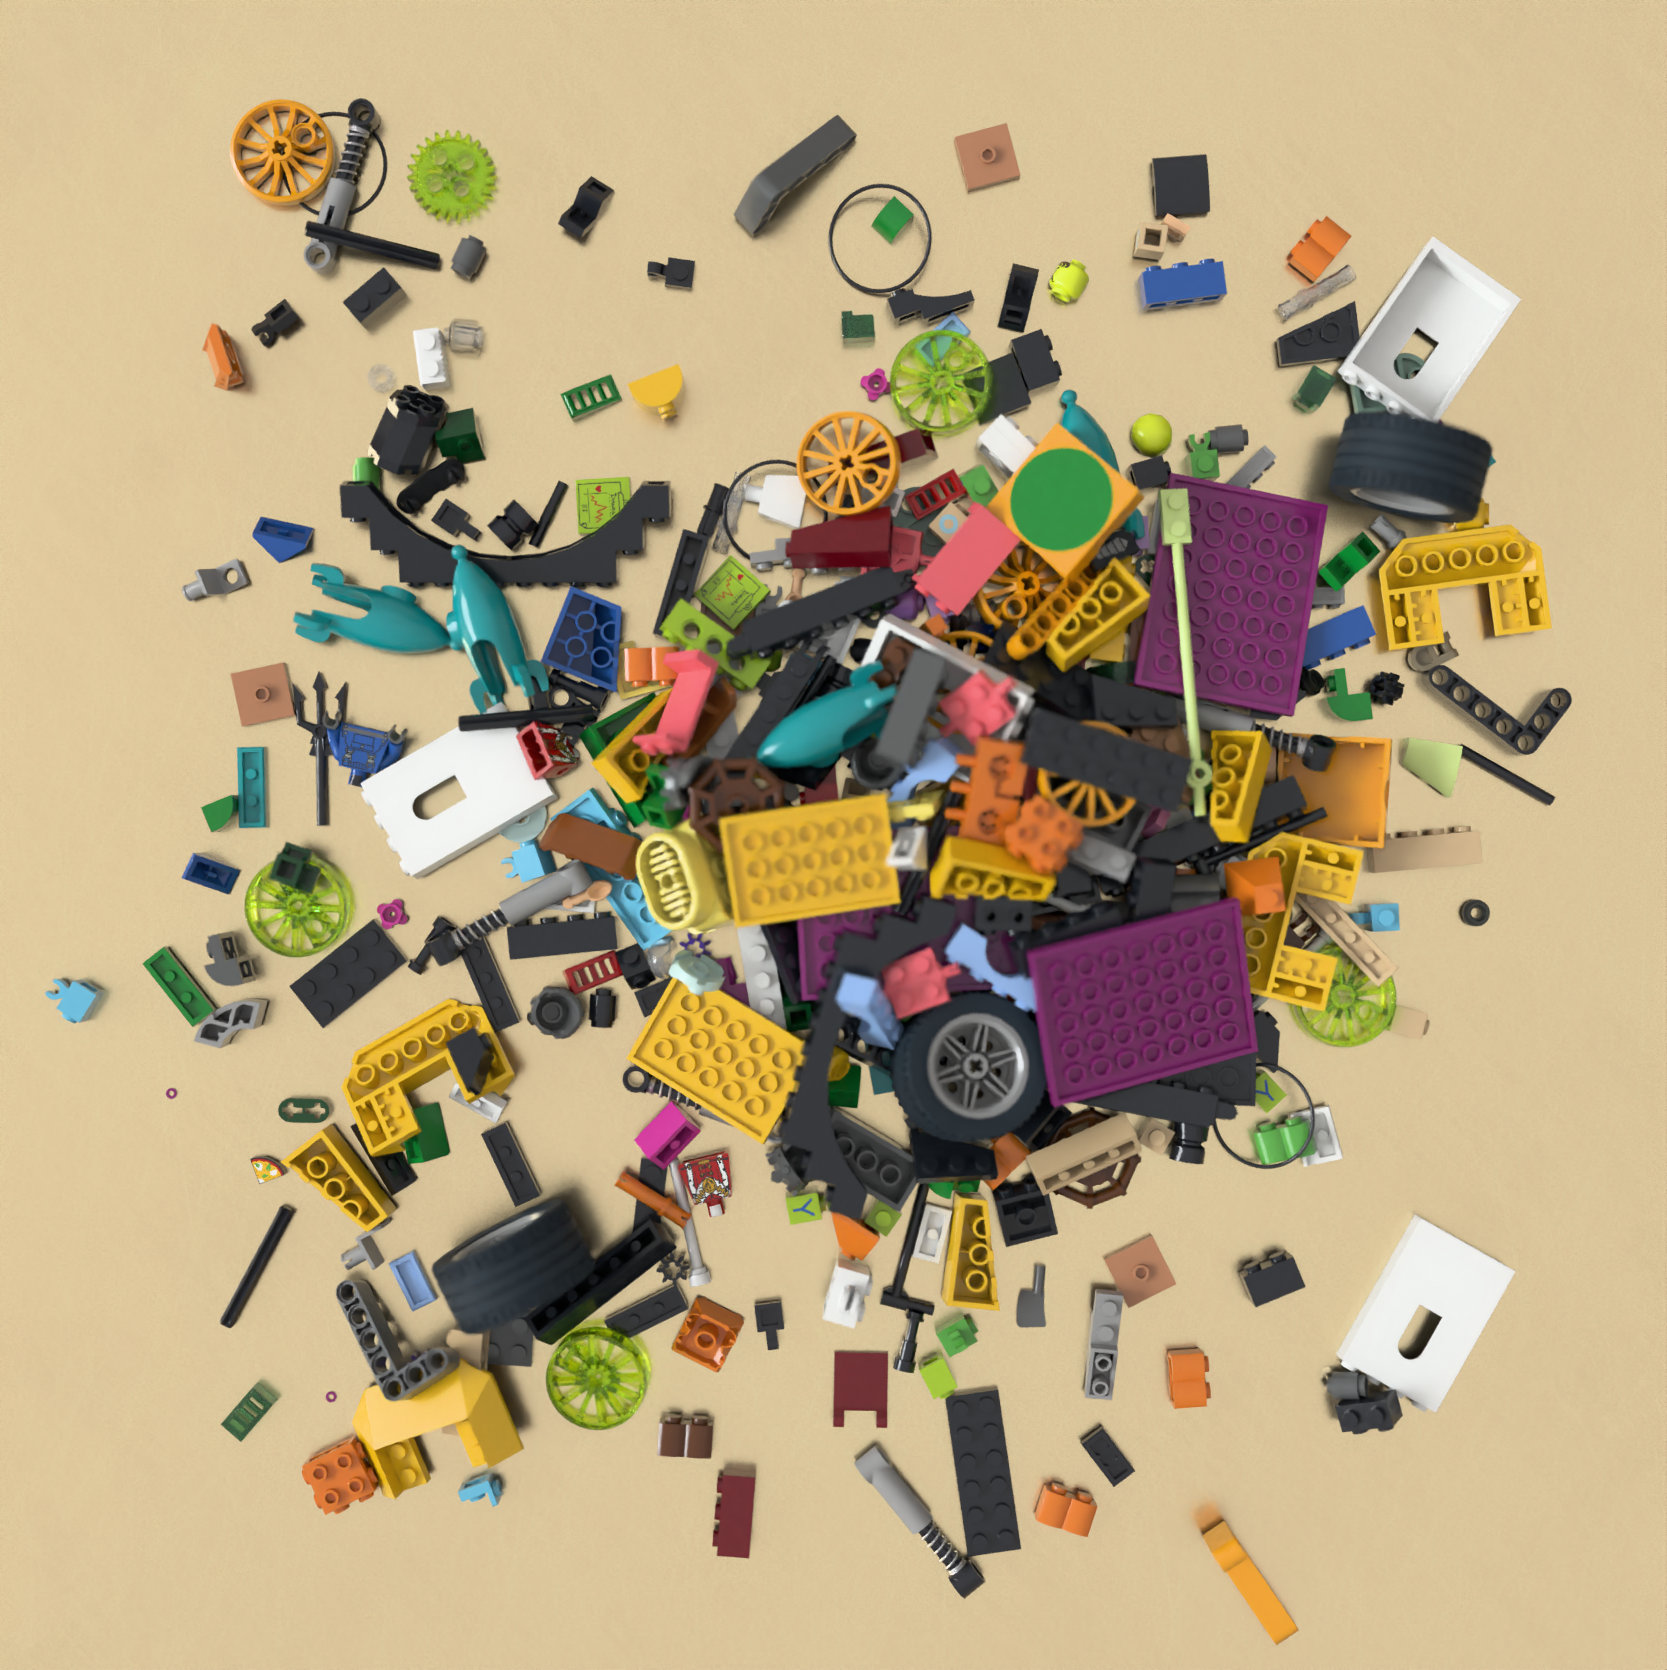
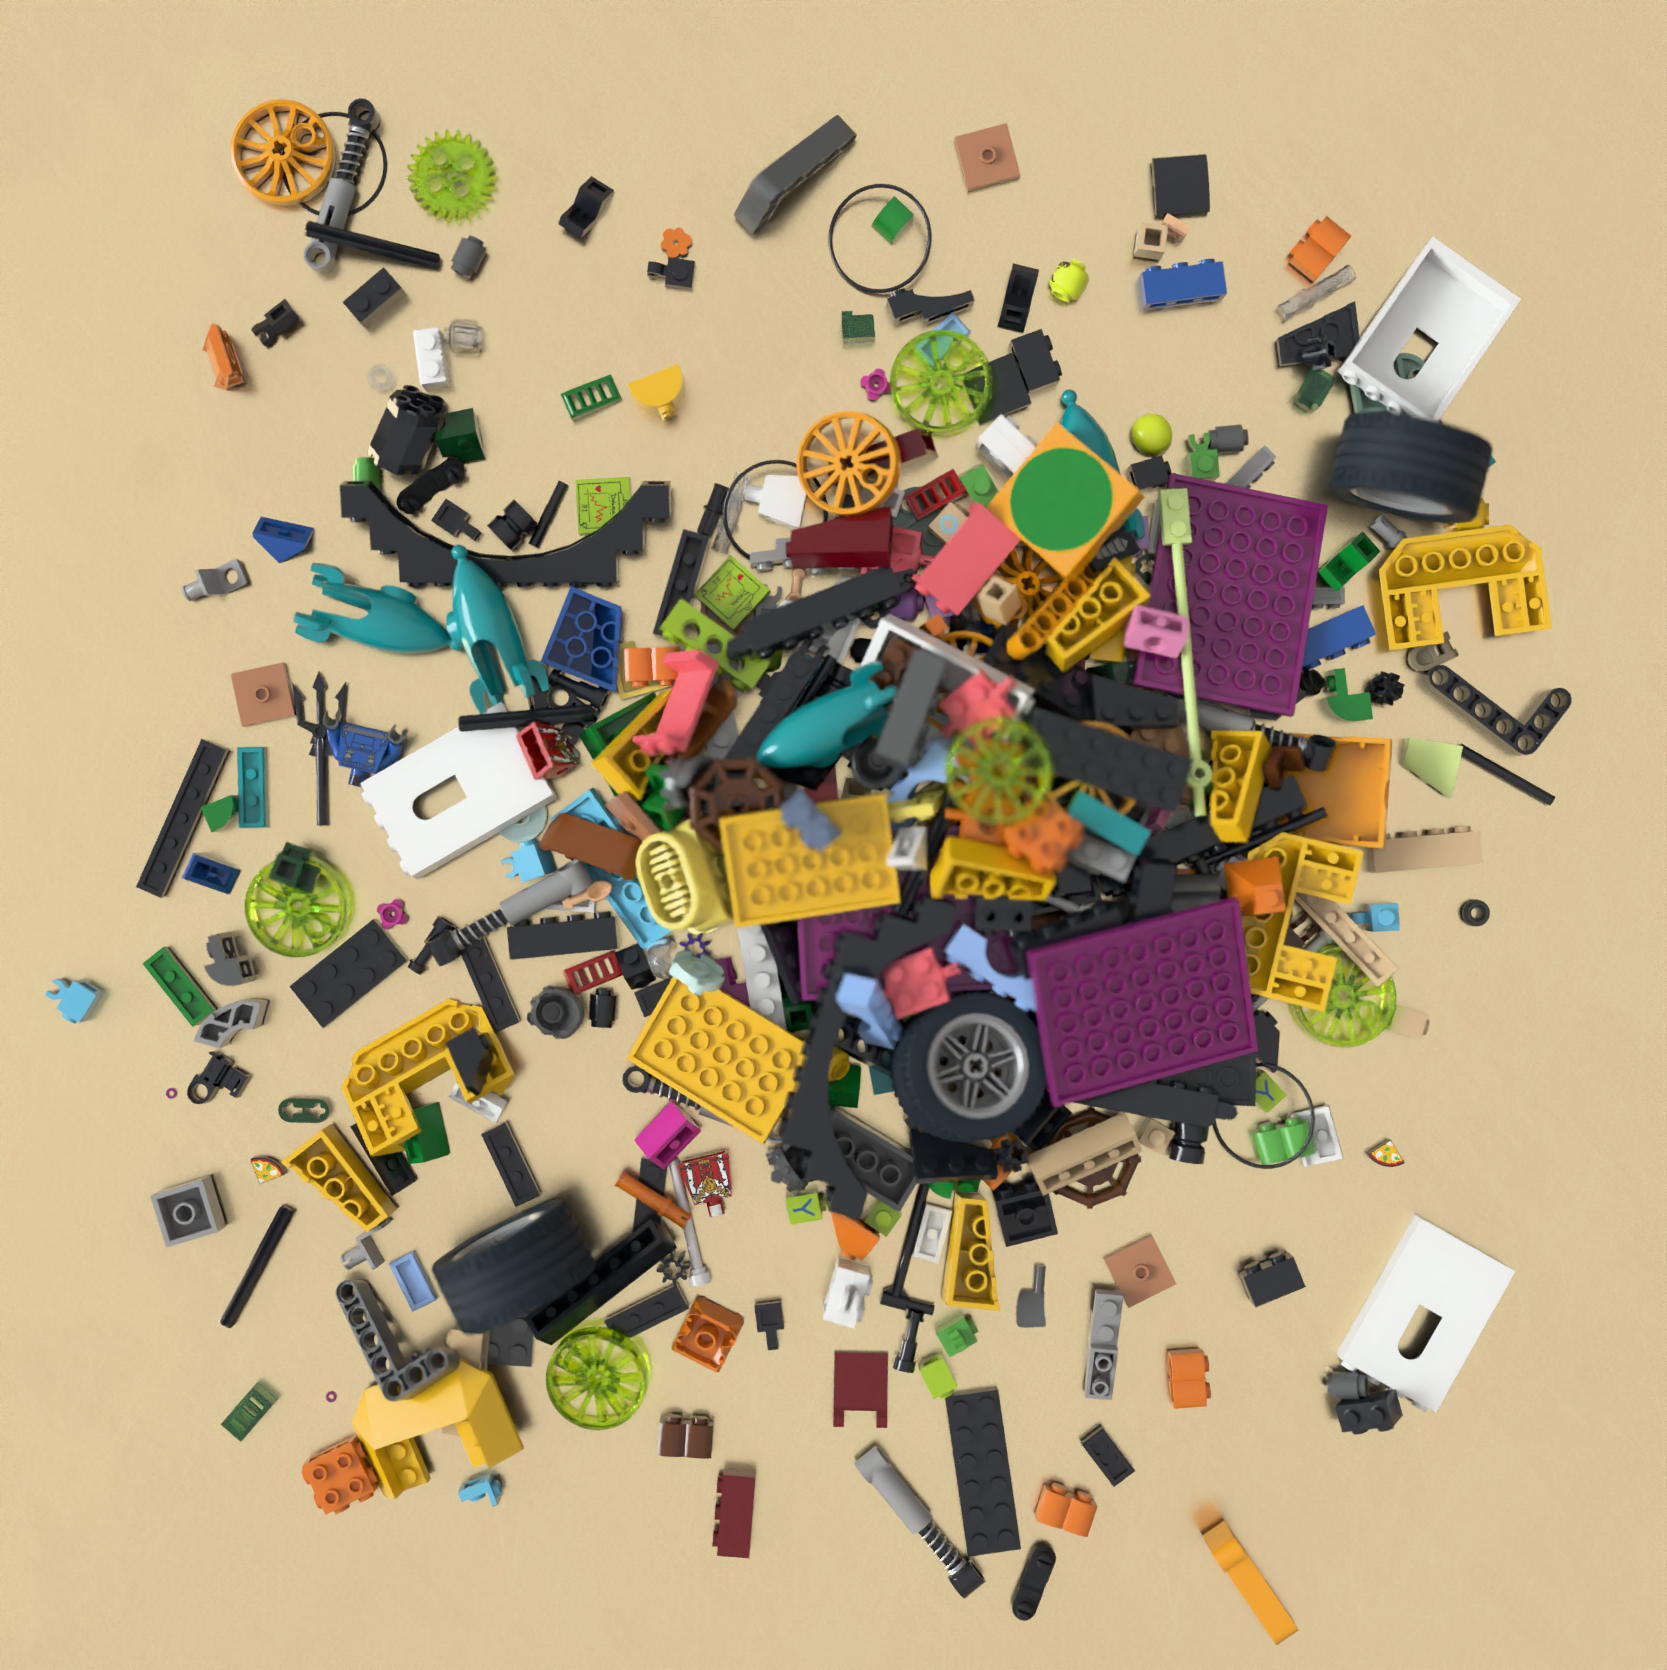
none -> black plate [136,739,228,898]
none -> light grey brick [150,1175,226,1248]
none -> black piece [187,1051,252,1104]
none -> nougat plate [604,791,660,842]
none -> orange plant [661,227,692,258]
none -> sand blue brick [780,788,841,853]
none -> clear neon green piece [945,716,1053,824]
none -> tan brick [978,576,1022,626]
none -> black gear [994,1139,1029,1173]
none -> black piece [1012,1546,1056,1621]
none -> teal tile [1066,790,1151,856]
none -> bright pink brick [1124,605,1189,658]
none -> reddish brown bracket [1263,746,1305,788]
none -> black gear [1302,335,1337,371]
none -> tile [1366,1139,1405,1167]

